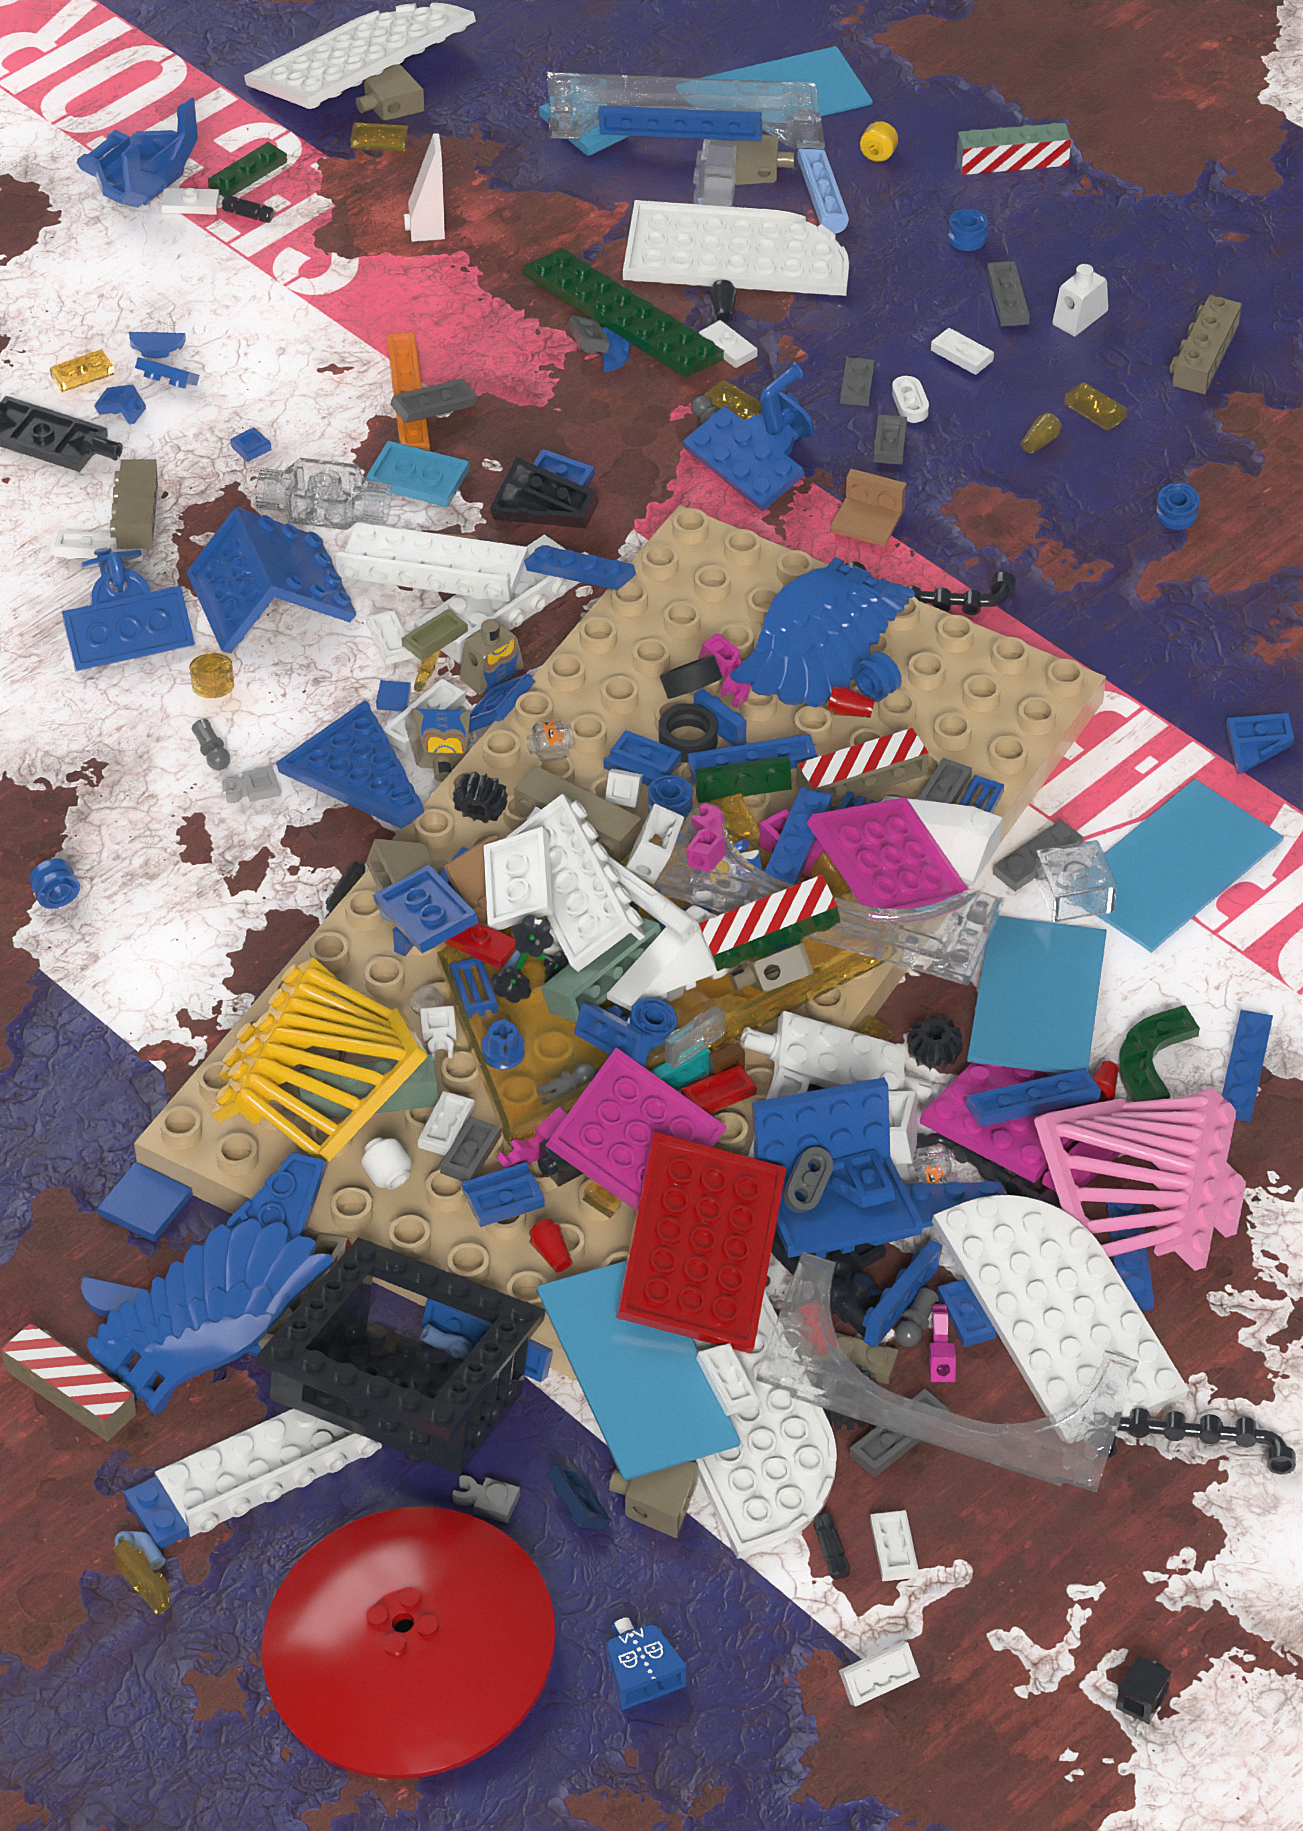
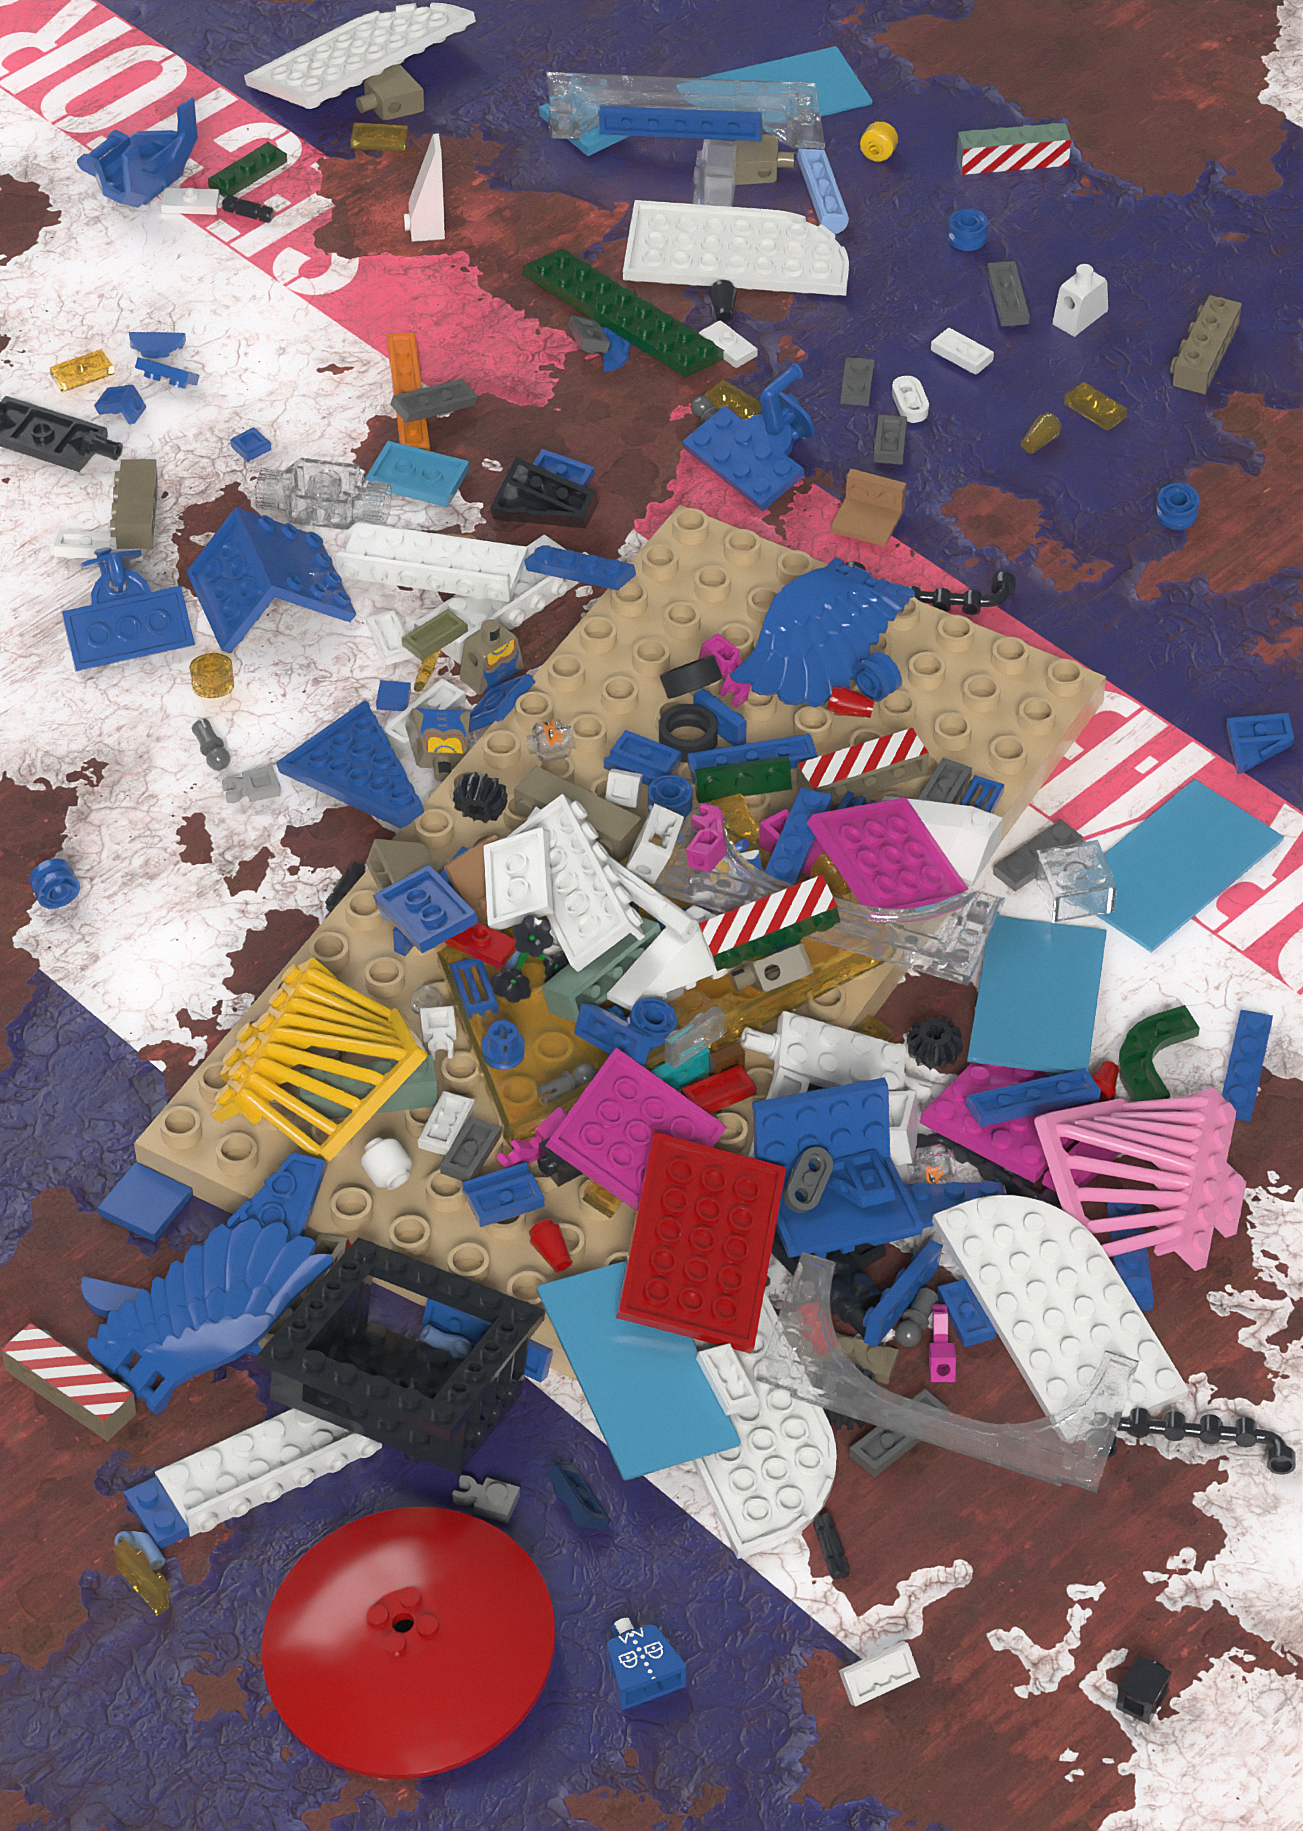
dark tan torso [609,1462,698,1538] -> none
white plate [870,1510,919,1582] -> none

